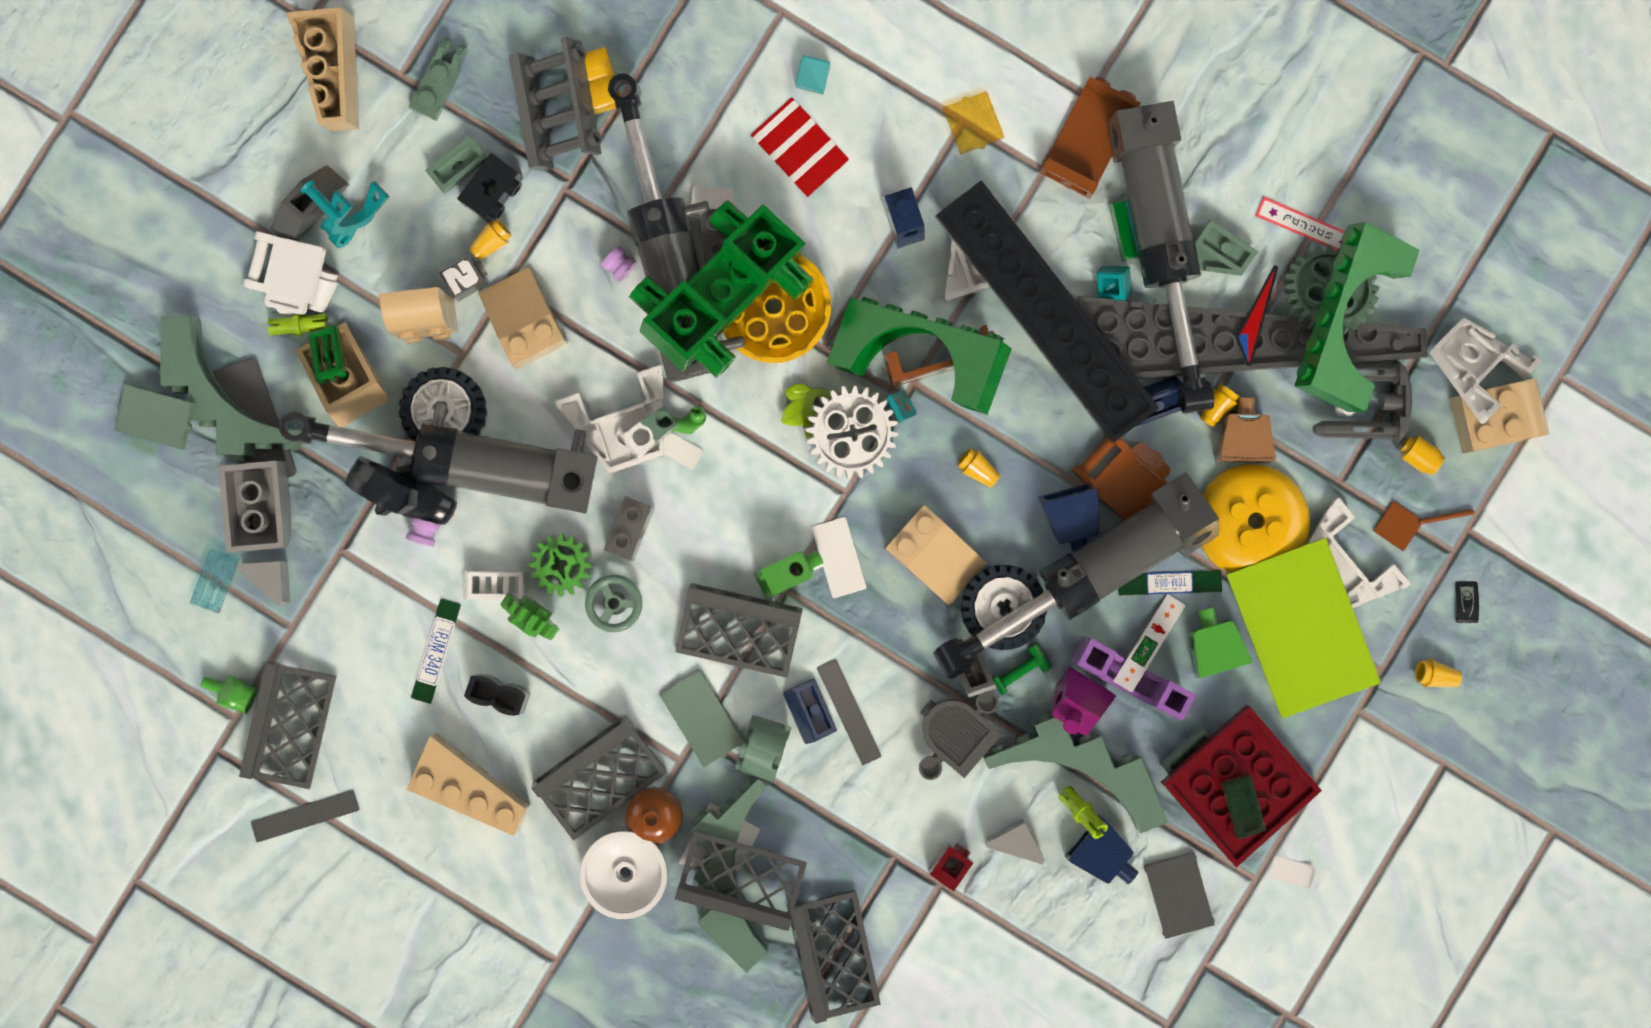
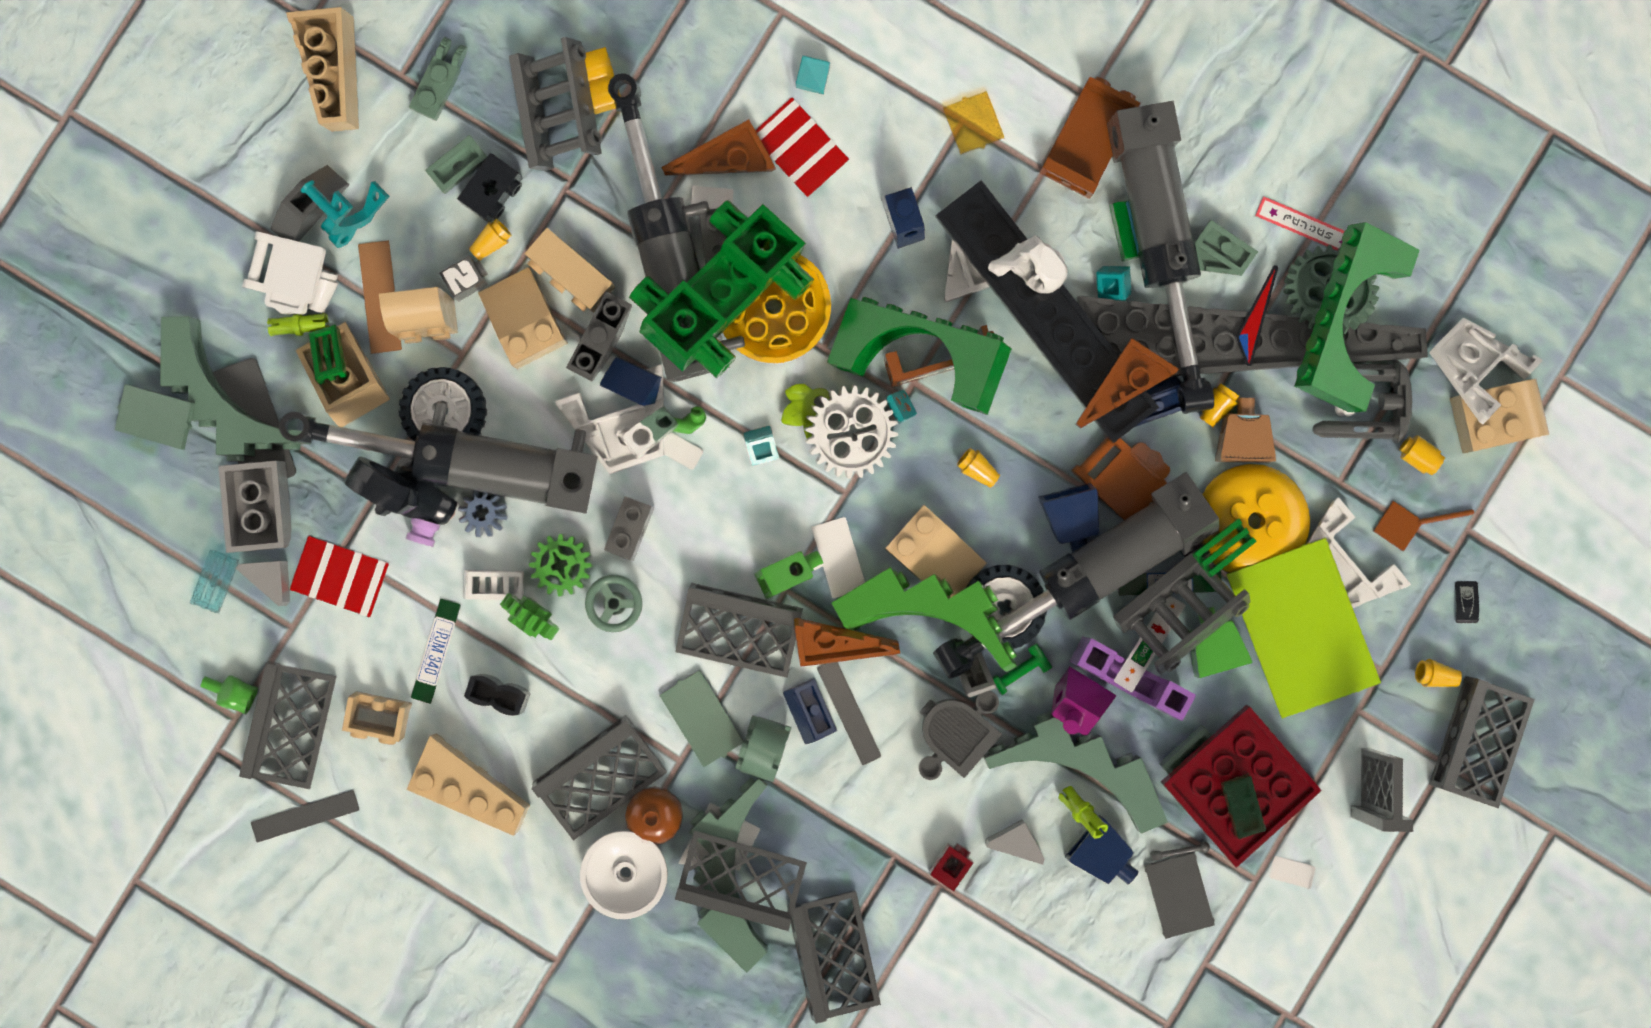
lavender wheel [601,246,638,282] -> none
none -> red sticker [290,536,389,617]
none -> tan window [342,691,412,745]
none -> medium nougat sticker [358,240,402,354]
none -> sand blue gear [458,490,508,537]
none -> tan brick [524,228,615,313]
none -> dark grey slope [566,291,632,382]
none -> dark blue slope [600,357,662,406]
none -> dark orange wing [661,119,776,176]
none -> teal slope [743,426,779,466]
none -> dark orange wing [794,618,900,667]
none -> bright green arch [832,567,1017,672]
none -> white head [988,235,1068,293]
none -> dark orange wing [1075,338,1179,428]
none -> dark grey fence [1113,544,1251,675]
none -> dark grey hinge [1150,841,1210,861]
none -> green tile [1192,519,1257,577]
none -> dark grey fence [1351,748,1413,832]
none -> dark grey fence [1429,676,1535,809]

